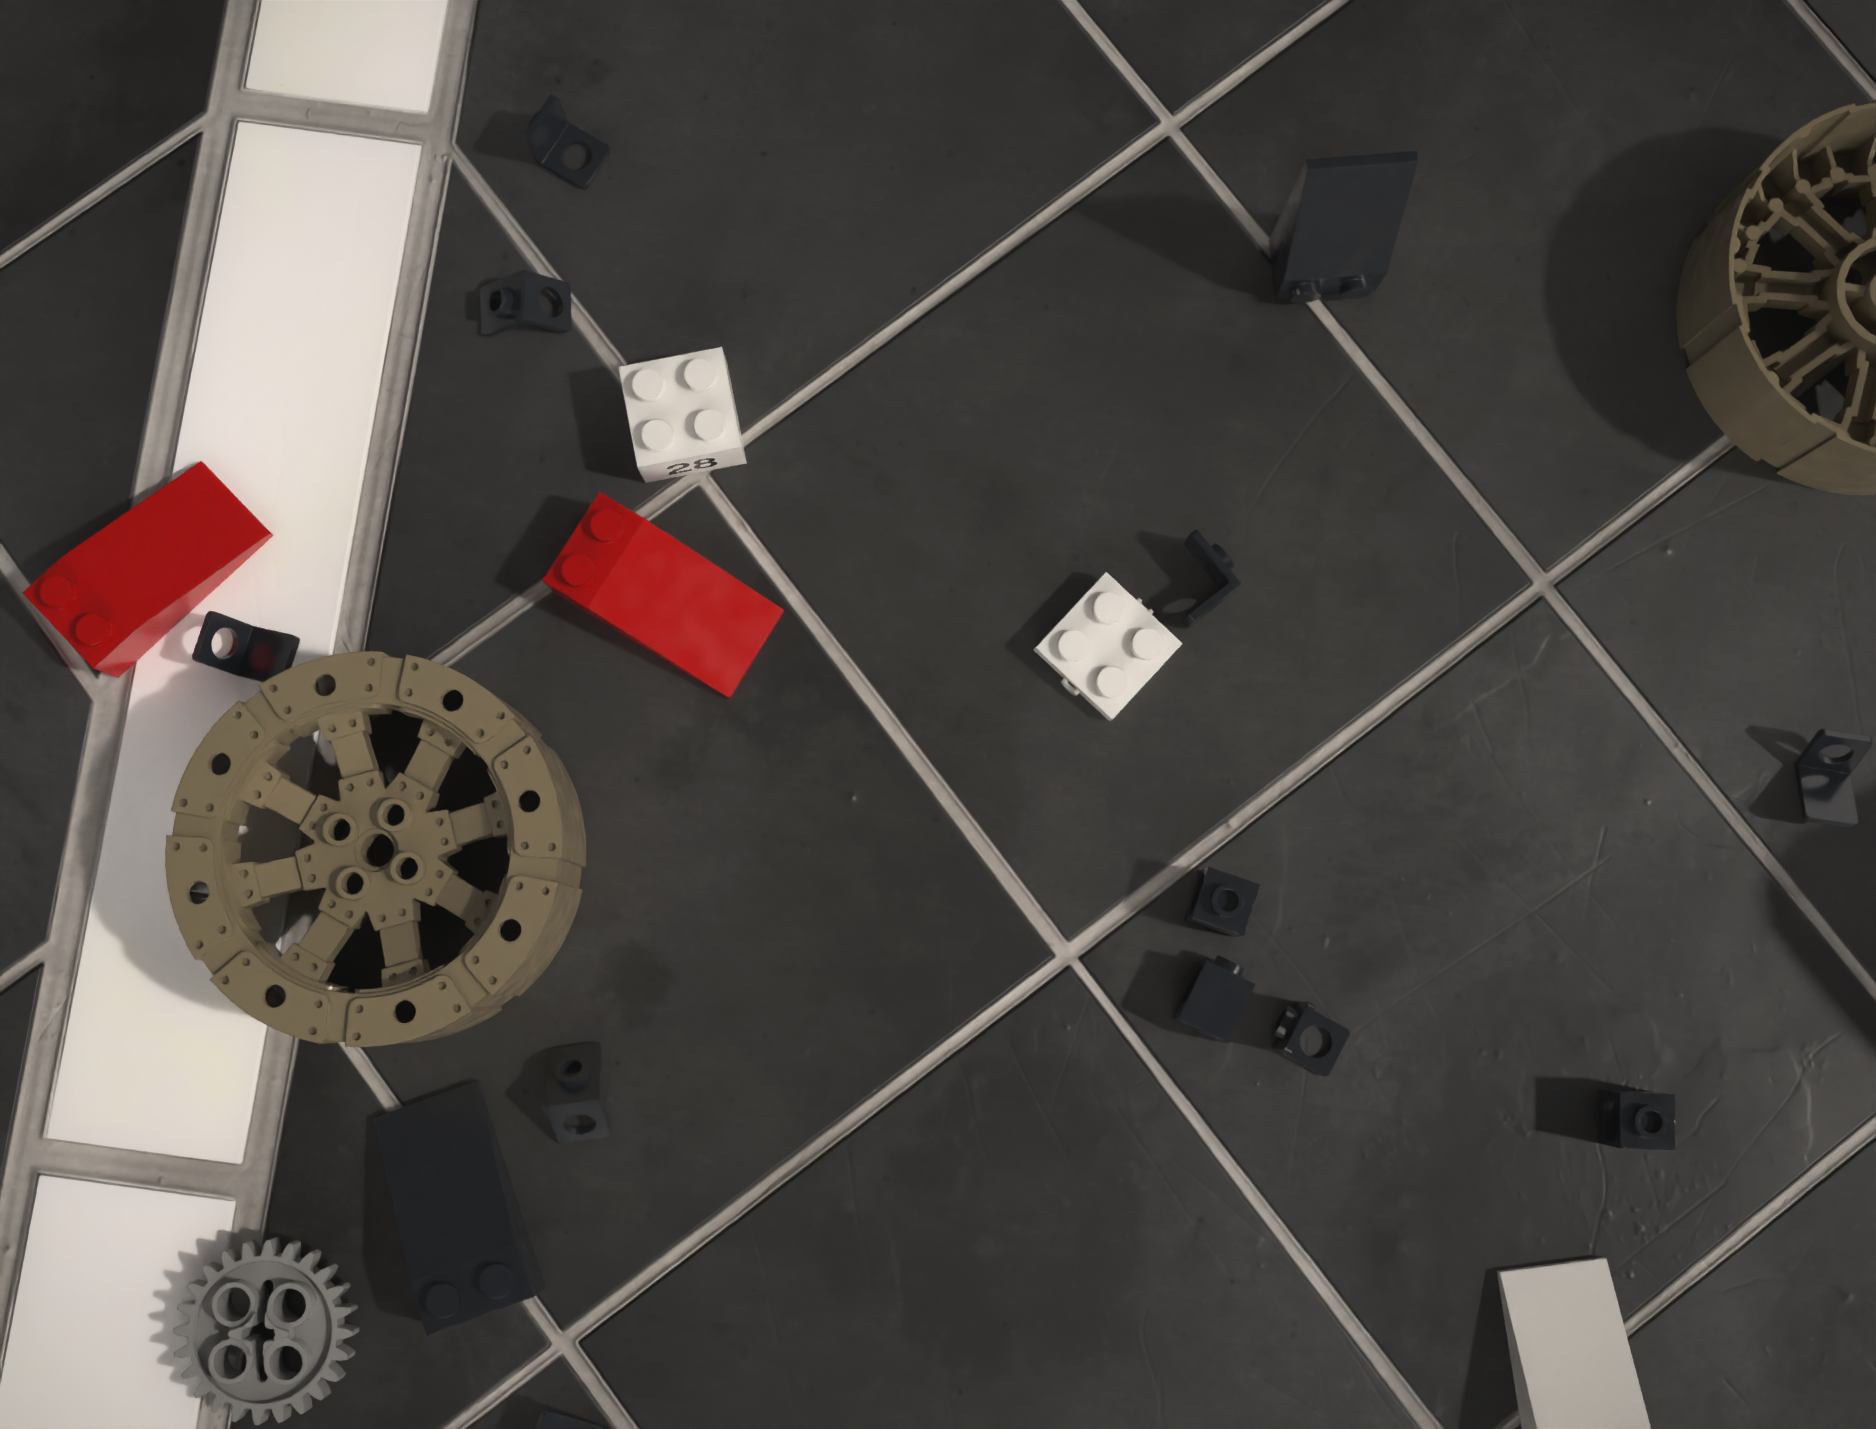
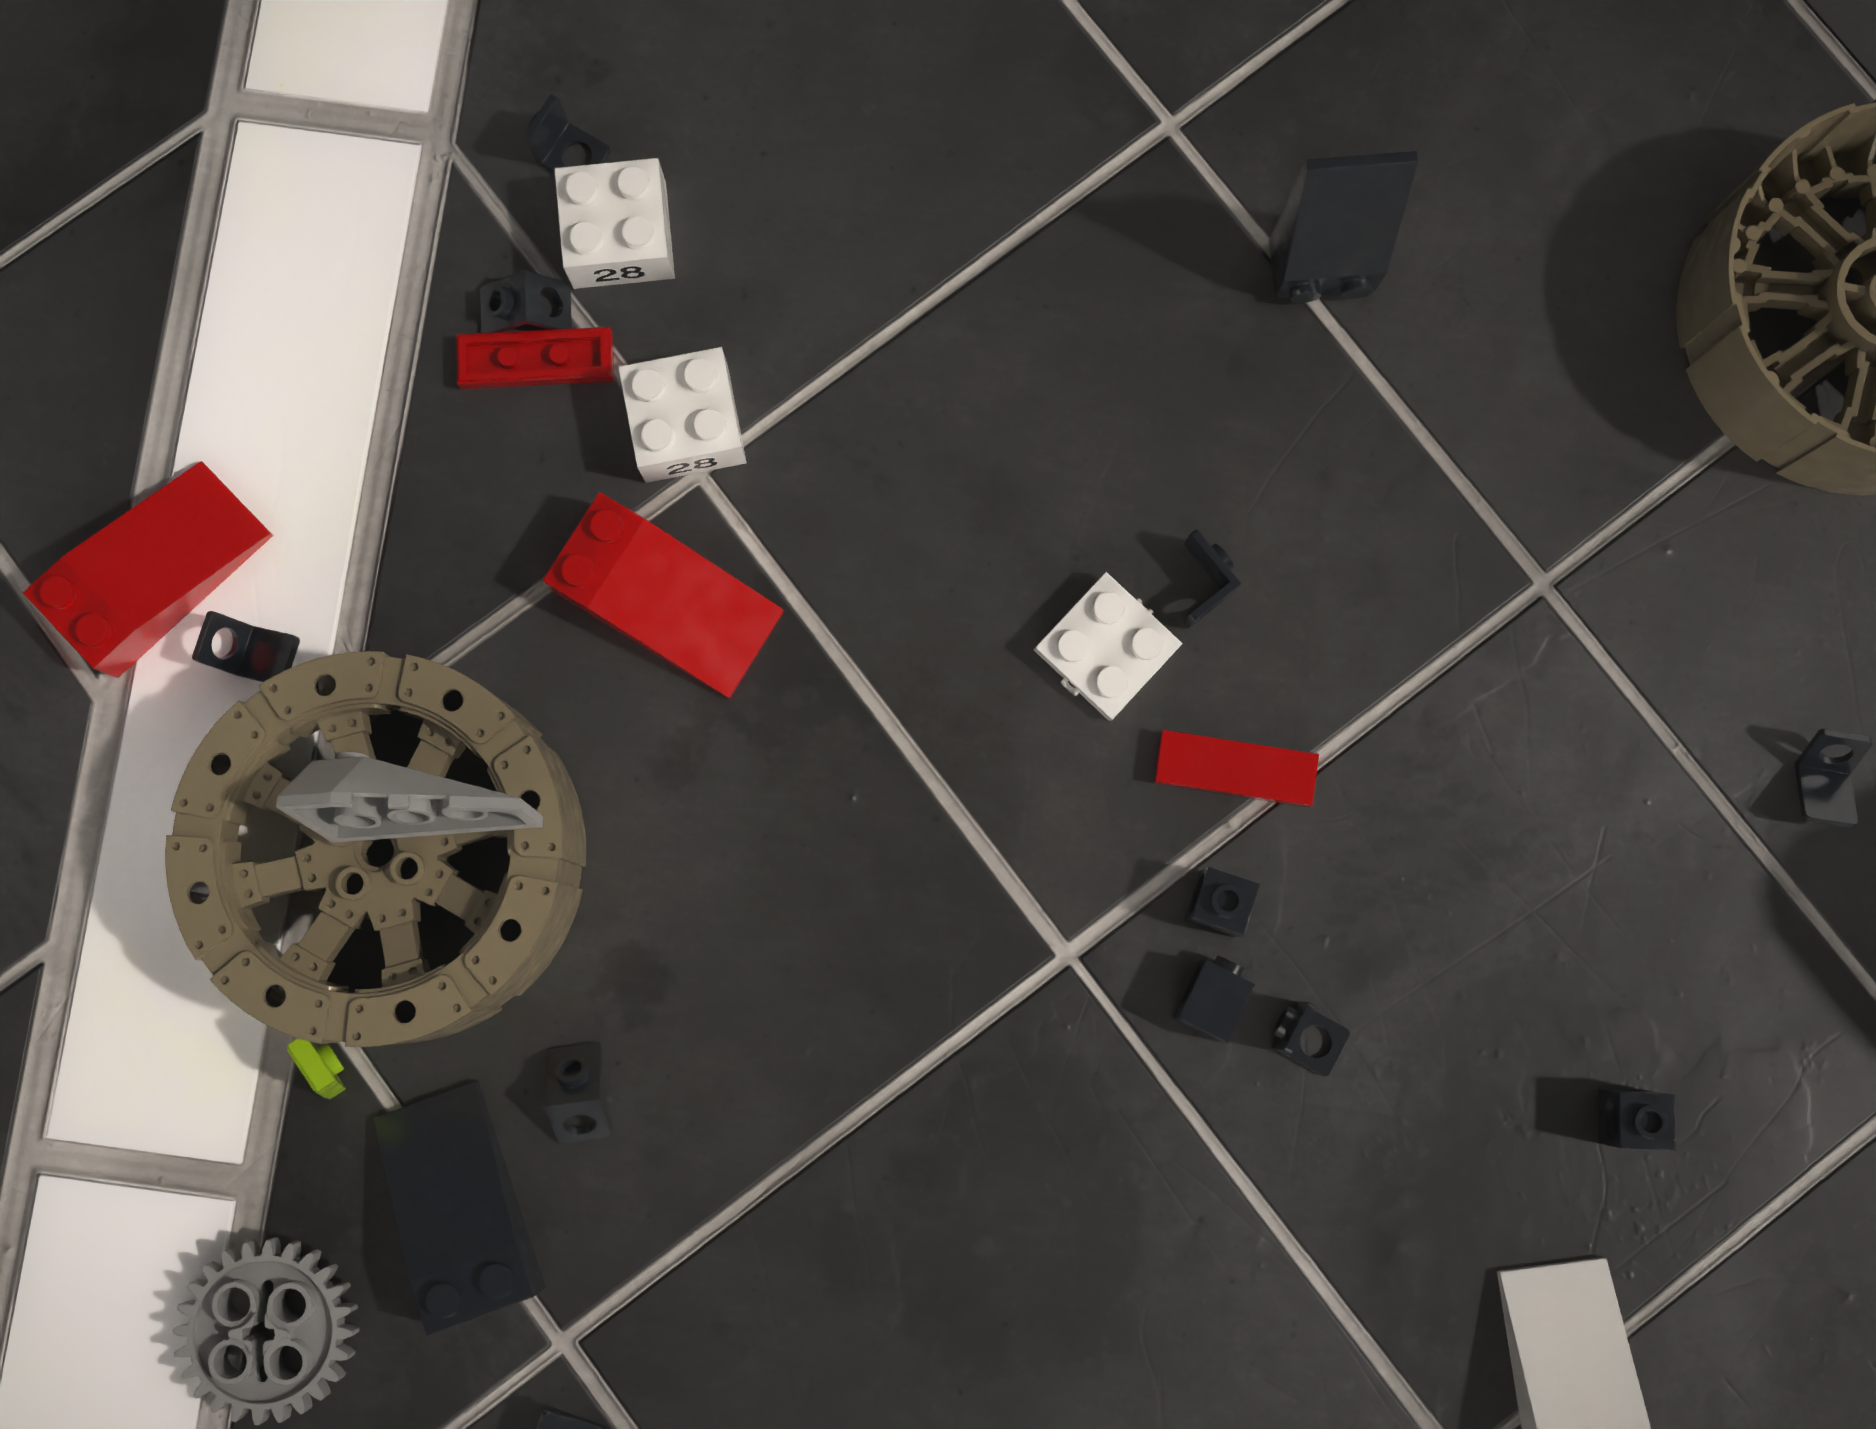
none -> light grey wedge [276,752,543,843]
none -> lime plate [286,1038,346,1099]
none -> red tile [456,327,615,389]
none -> white brick [555,158,675,289]
none -> red tile [1153,730,1319,807]

